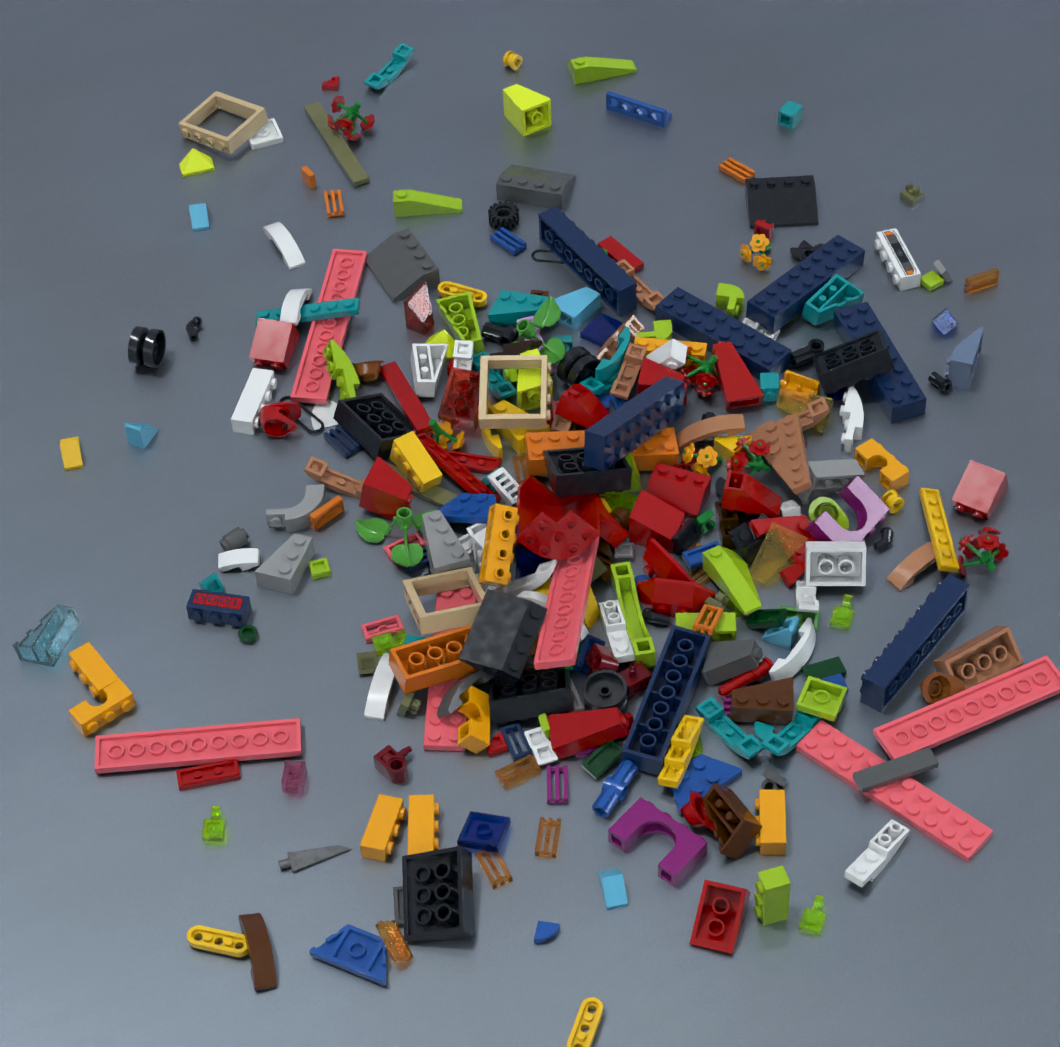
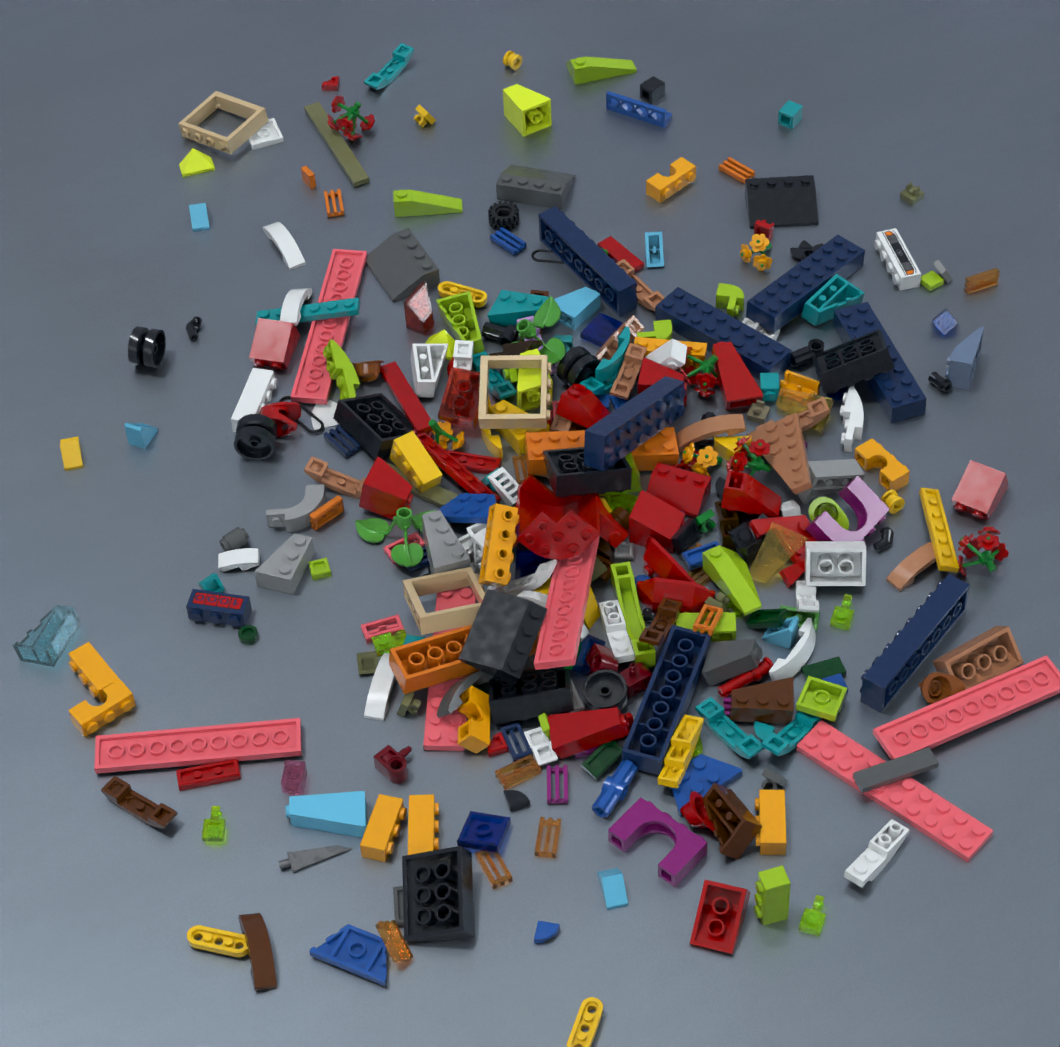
none -> reddish brown slope [101,776,178,829]
none -> black wheel [234,414,278,460]
none -> medium azure slope [285,791,367,838]
none -> yellow tile [414,104,436,127]
none -> black tile [503,790,530,811]
none -> reddish brown slope [639,597,683,646]
none -> black brick [640,76,665,105]
none -> medium azure slope [645,231,664,268]
none -> light orange arch [646,157,696,203]
none -> dark tan tile [746,400,770,424]

